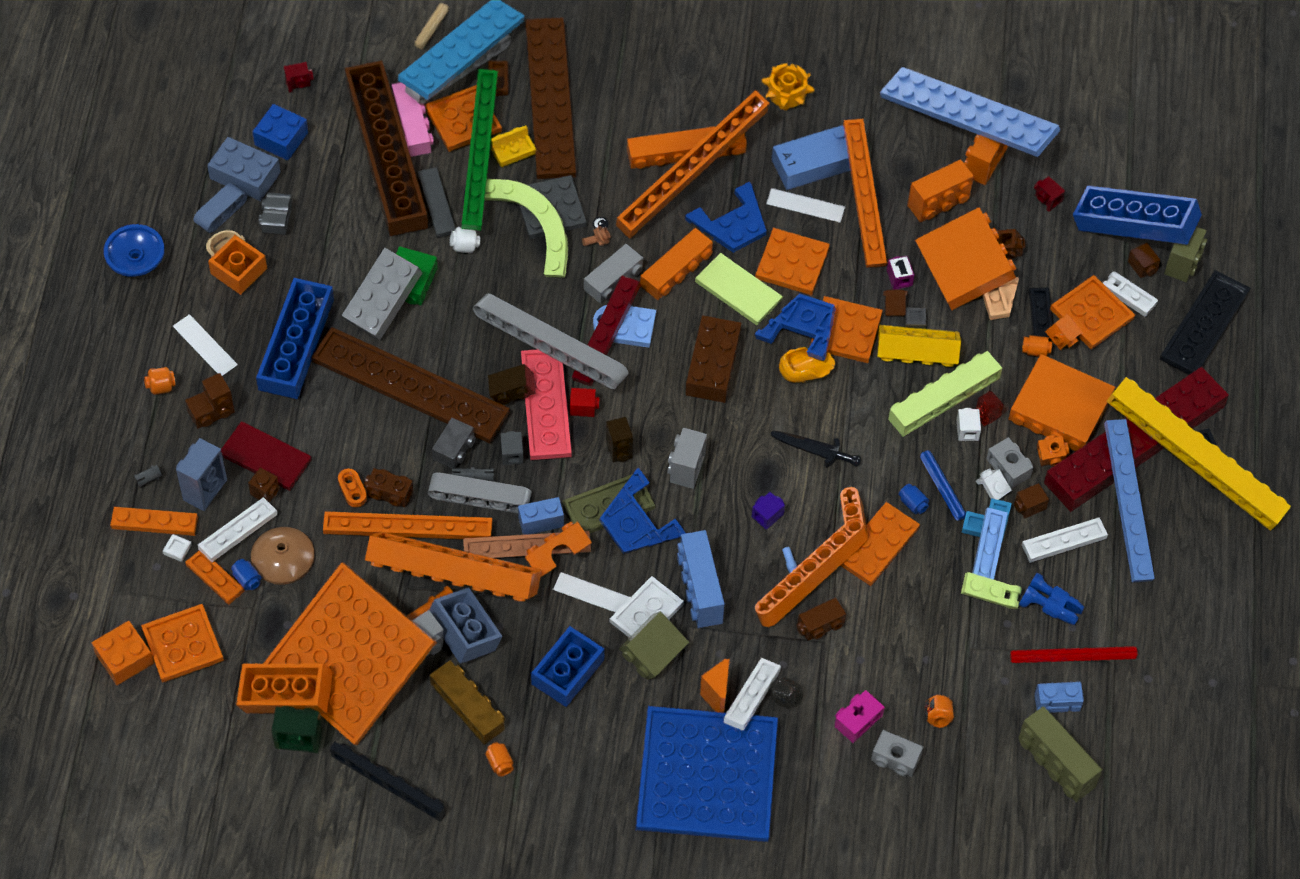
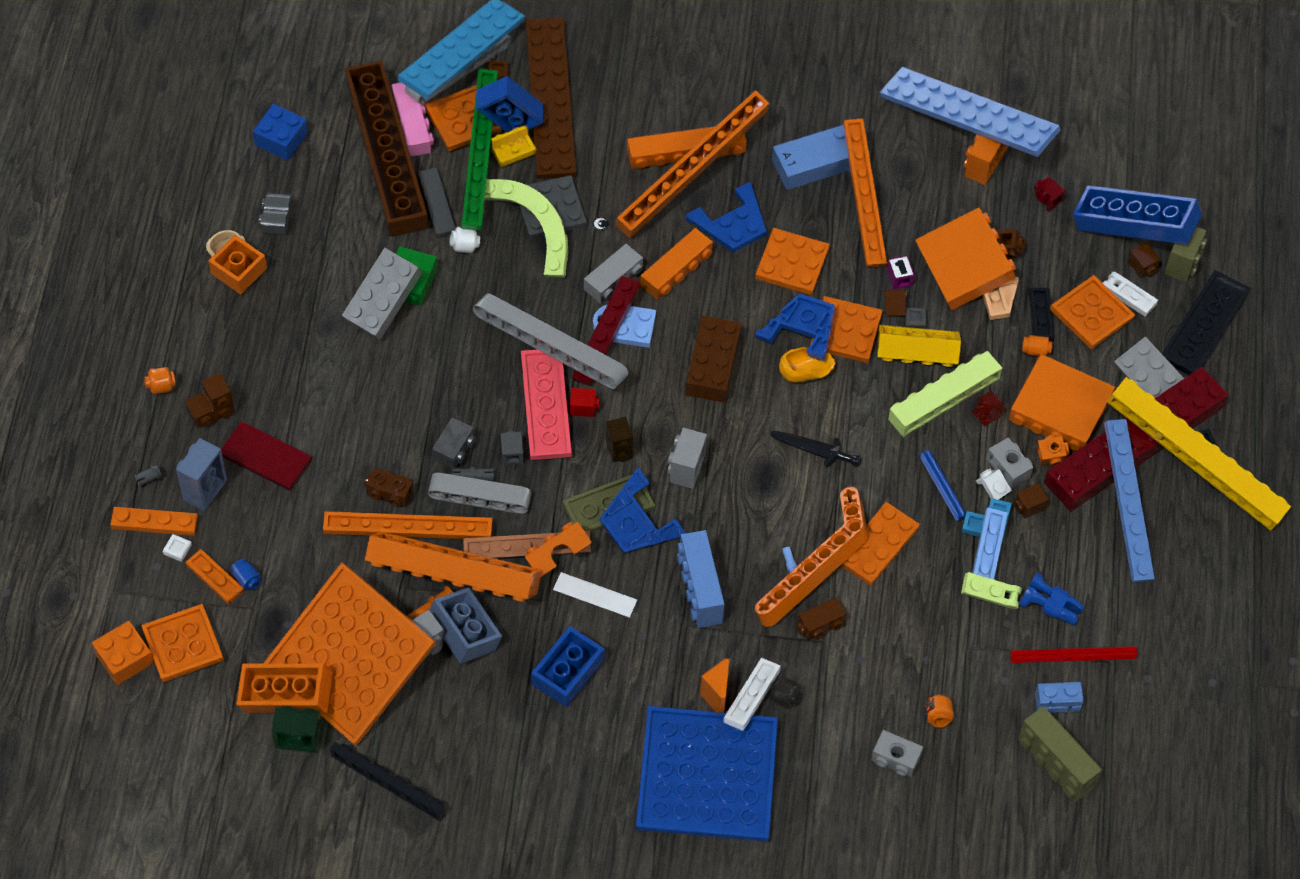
blue dish [104,224,165,276] -> none
white sticker [173,314,238,376] -> none
sand blue beam [194,183,247,233] -> none
white plate [198,497,277,562] -> none
sand blue brick [207,137,281,201] -> none
reddish brown brick [248,467,280,502] -> none
medium nougat dish [251,527,315,585] -> none
blue brick [256,278,334,399] -> none
dark red brick [284,62,314,93] -> none
reddish brown plate [311,327,510,443] -> none
orange plate [338,469,367,507] -> none
tan axle [415,3,448,49] -> none
pearl gold brick [430,660,505,745] -> none
orange brick [485,742,514,777] -> none
dark brown brick [488,364,535,405] -> none
medium blue brick [518,497,564,535] -> none
nougat plate [582,226,611,246] -> none
white plate [610,576,684,638] -> none
olive brick [619,611,689,680] -> none
yellowish green tile [695,253,782,325] -> none
dark purple brick [752,492,785,530] -> none
light orange brick [762,63,814,110] -> none
white sticker [766,188,845,222] -> none
dark pink brick [834,690,885,743] -> none
blue brick [898,484,929,514] -> none
orange brick [907,159,974,222] -> none
white brick [956,408,981,441] -> none
white plate [1022,517,1108,563] -> none
orange brick [1045,314,1082,350] -> none
none -> blue brick [476,76,543,132]
none -> light grey plate [1114,336,1184,398]

